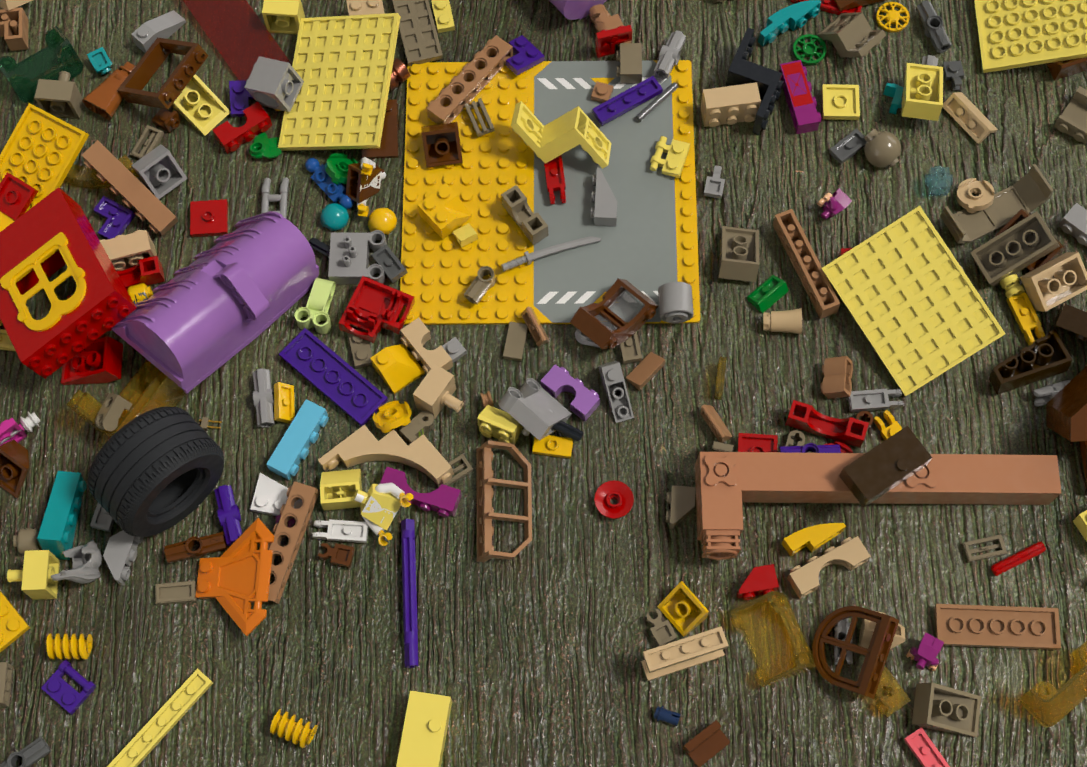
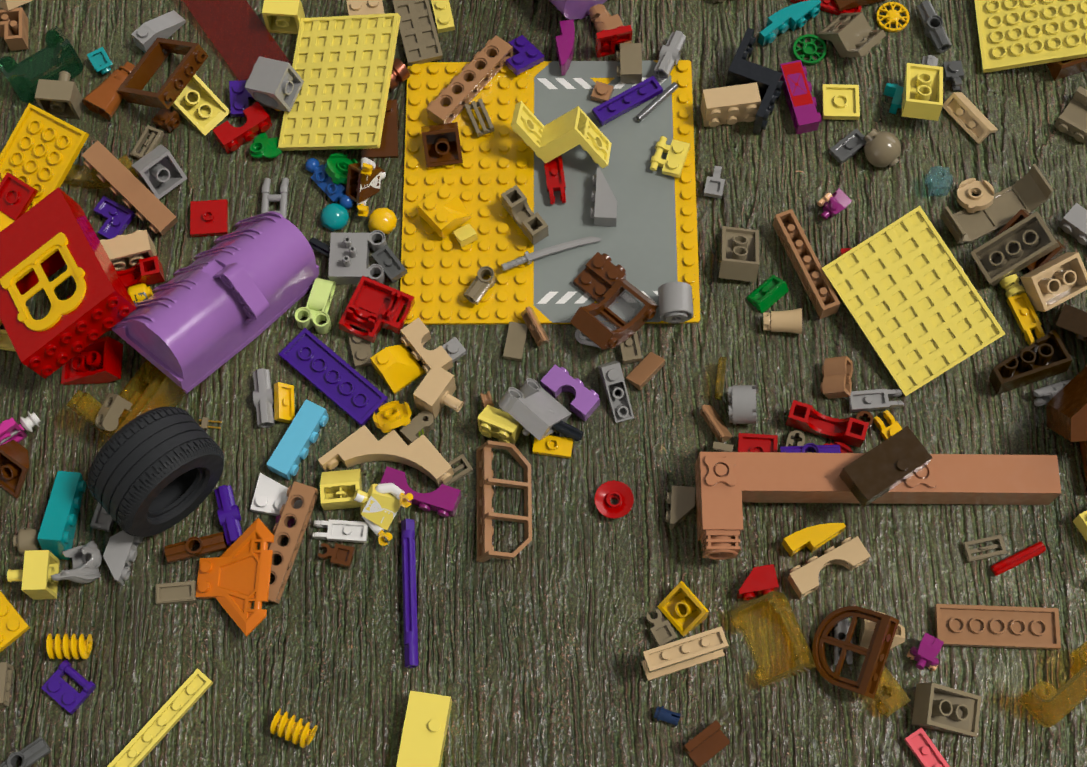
none -> magenta slope [555,19,575,76]
none -> reddish brown plate [573,252,626,303]
none -> light grey brick [728,385,757,424]

